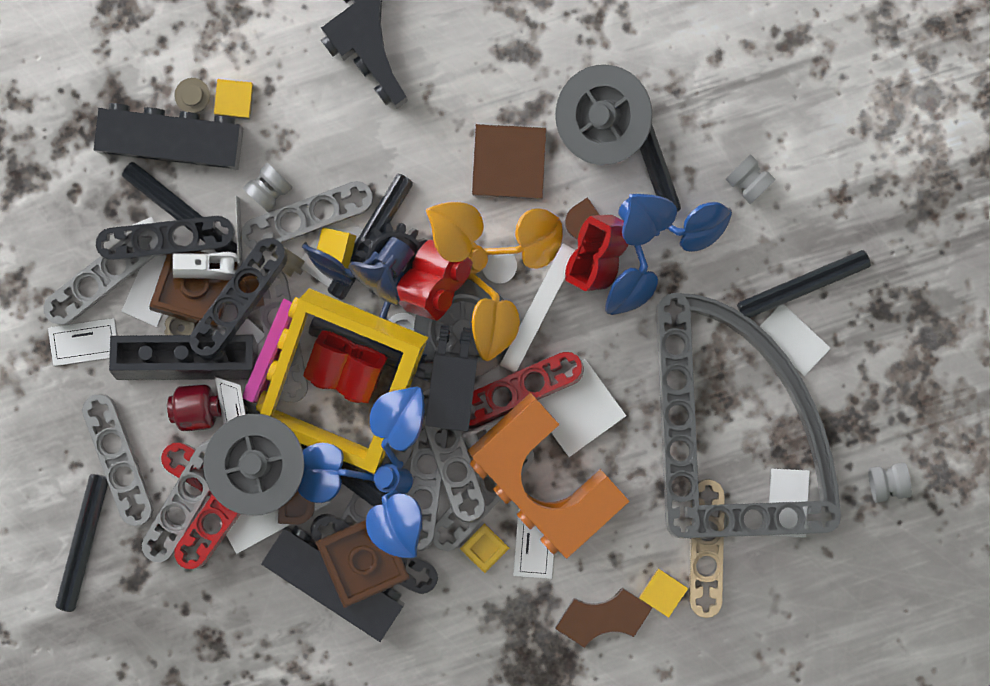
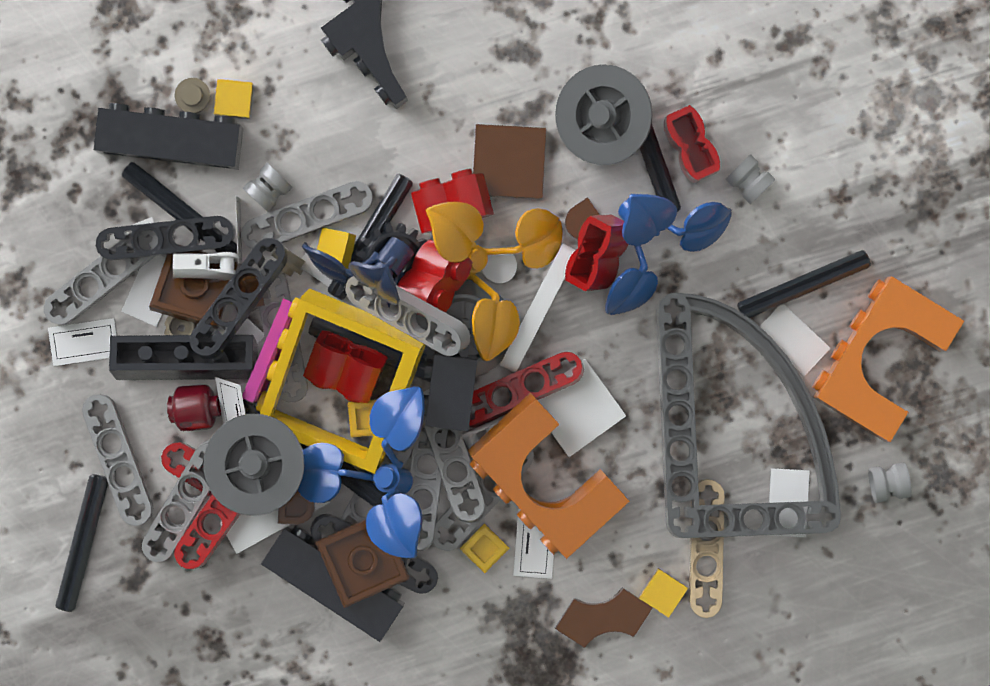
none -> light grey beam [345,276,470,356]
none -> yellow tile [348,400,377,437]
none -> red brick [411,168,494,234]
none -> red brick [664,105,720,184]
none -> orange arch [812,276,964,442]

